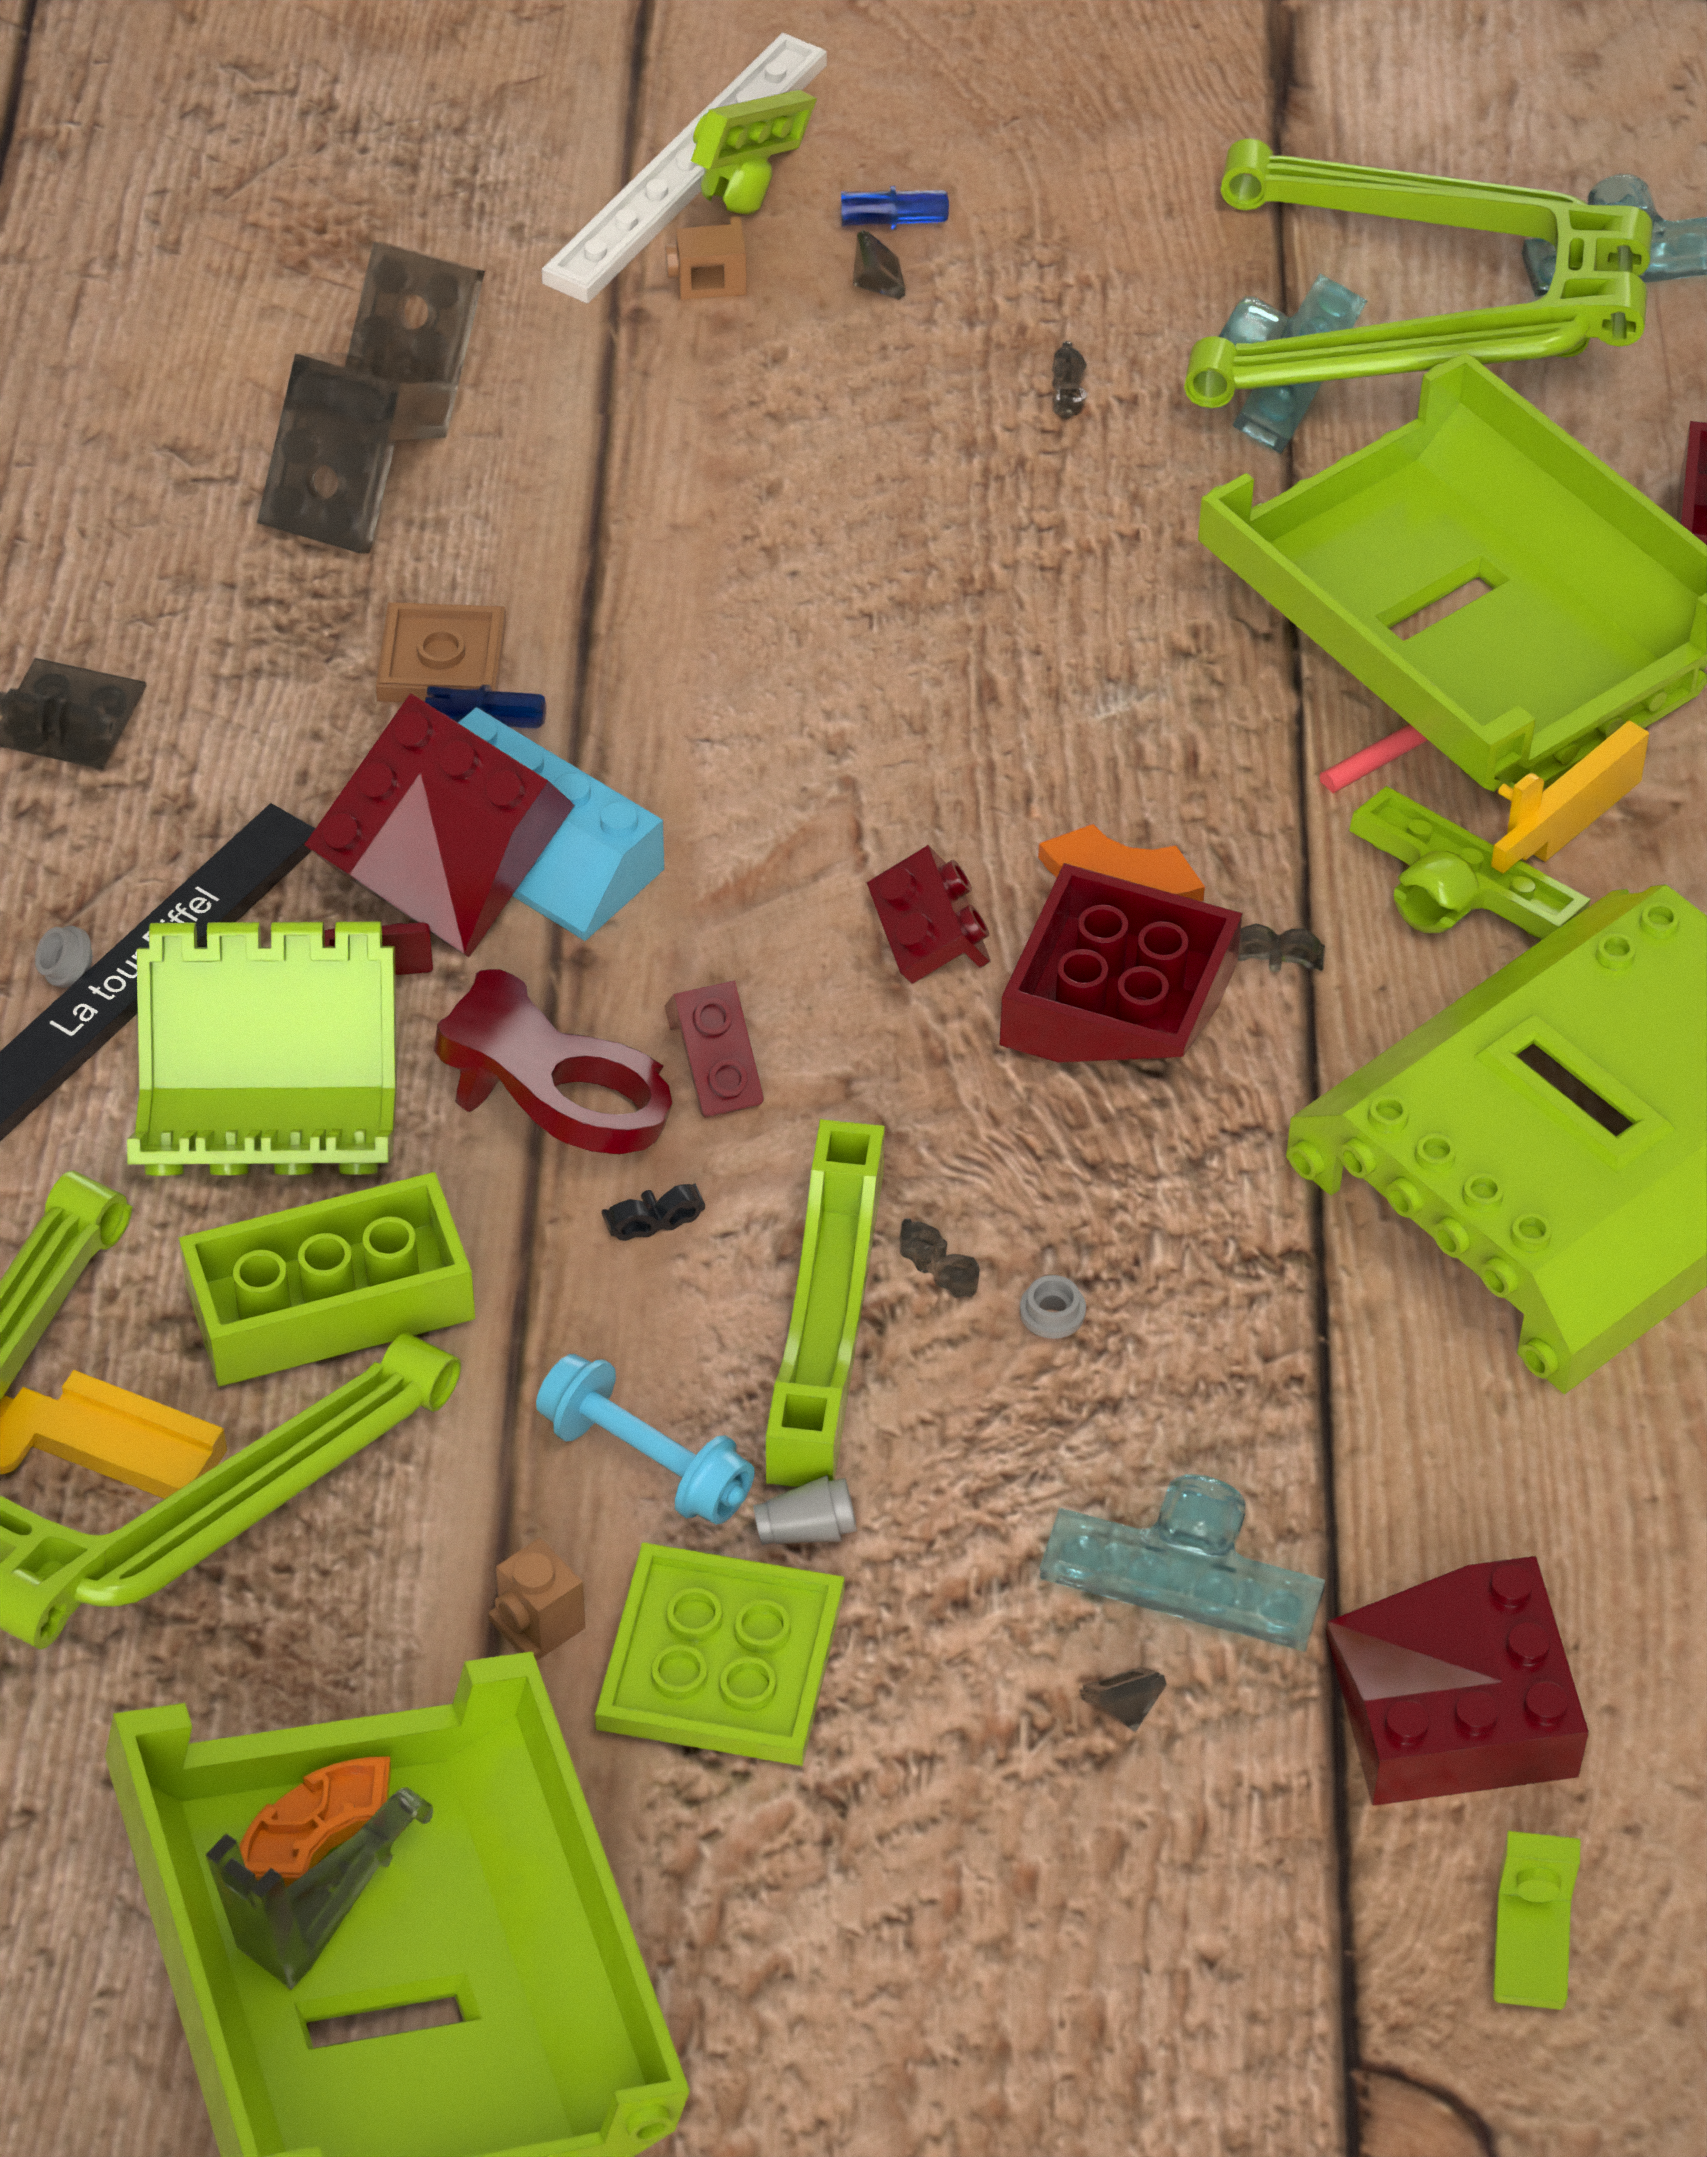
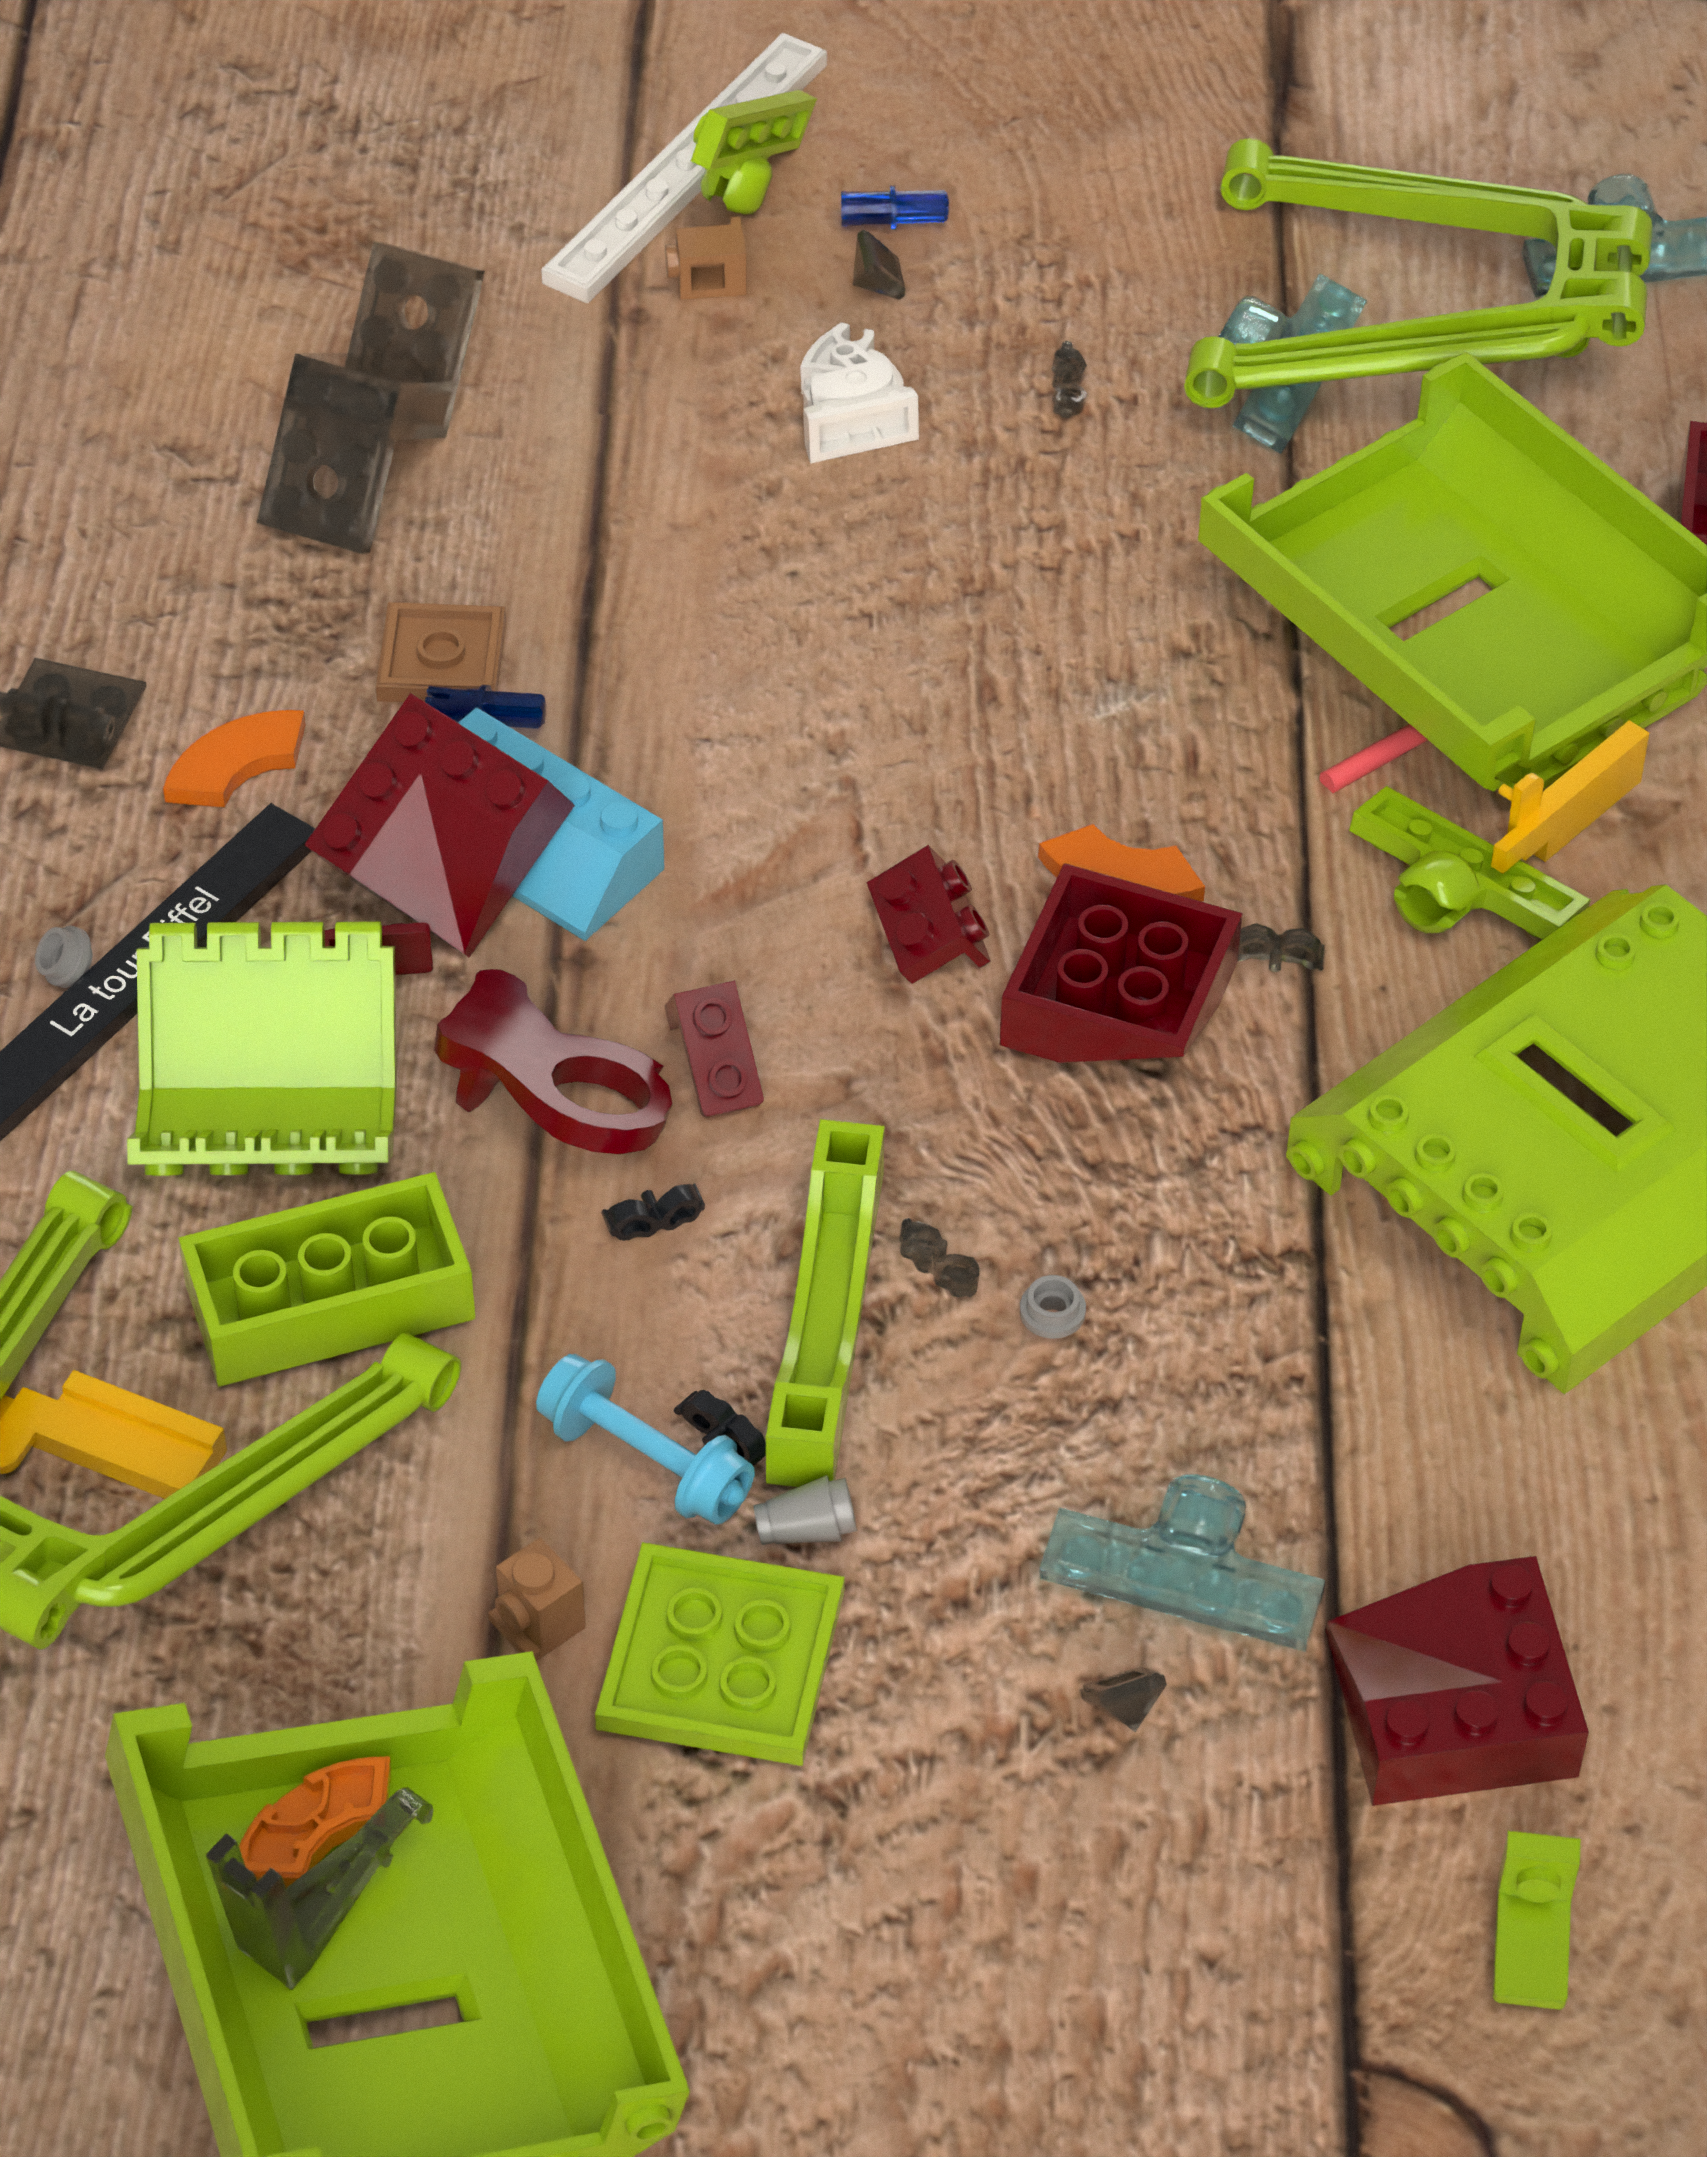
none -> orange tile [163,710,306,808]
none -> black piece [673,1390,766,1466]
none -> white piece [800,323,919,463]

